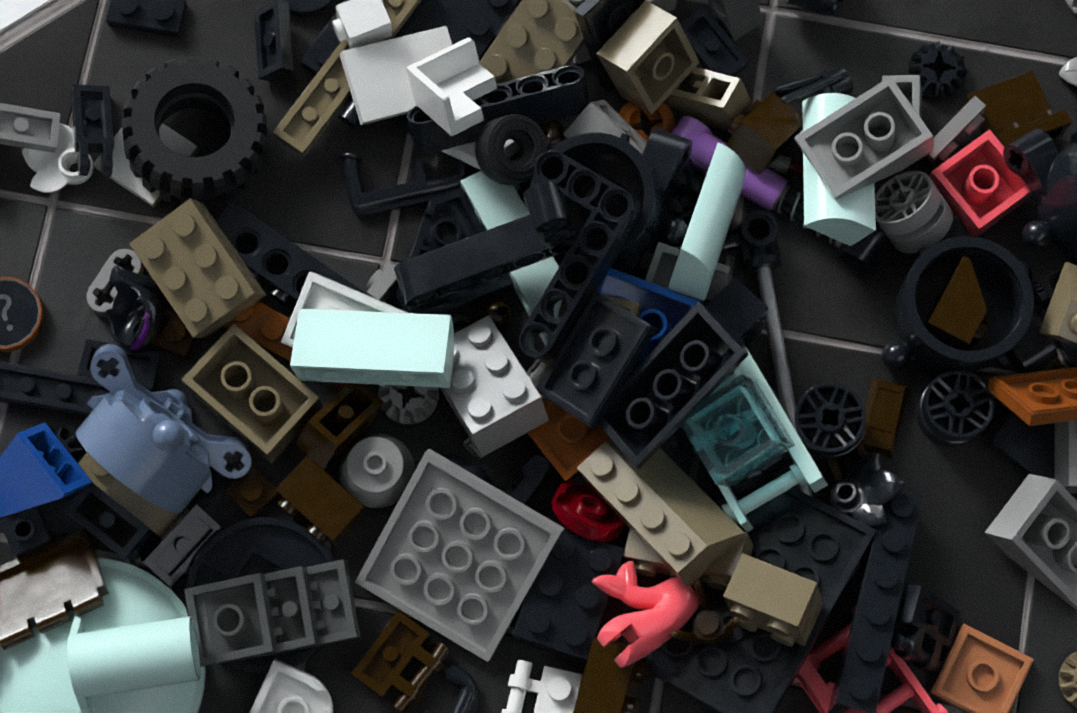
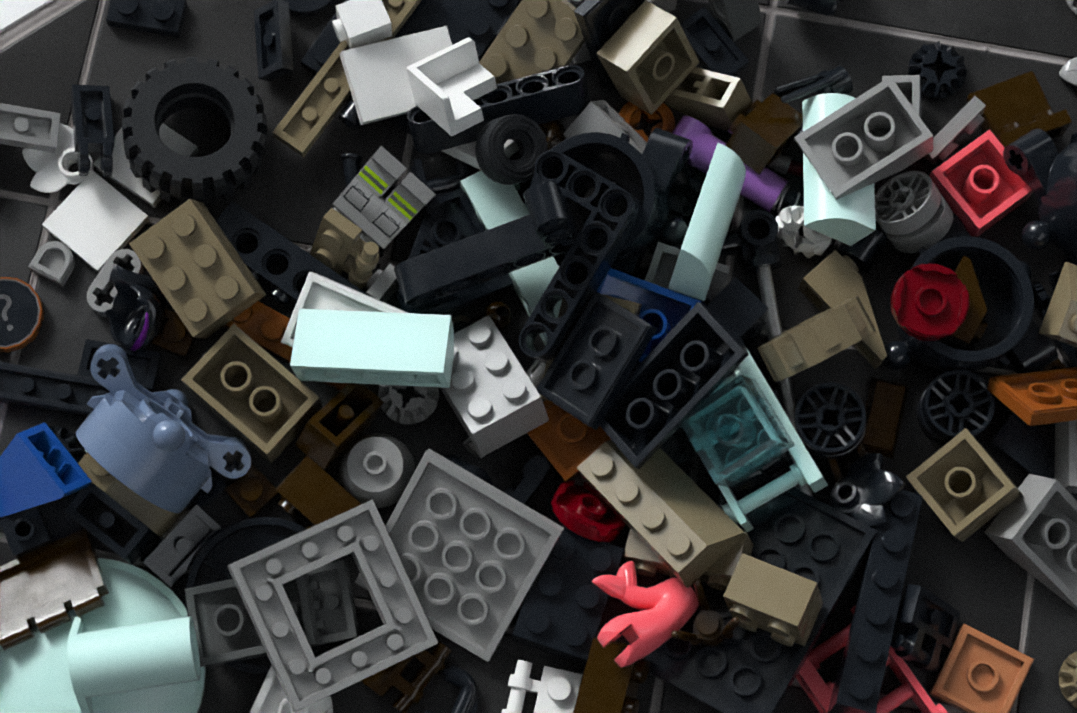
none -> light grey tile [28,241,75,287]
none -> white tile [42,170,150,273]
none -> light grey plate [227,499,438,712]
none -> dark tan plate [310,208,379,290]
none -> light grey hips [332,146,436,249]
none -> dark tan connector [757,296,876,382]
none -> white gear [776,206,832,258]
none -> dark tan slope [798,250,887,369]
none -> dark red tile [891,264,970,341]
none -> dark tan slope [906,428,1022,542]

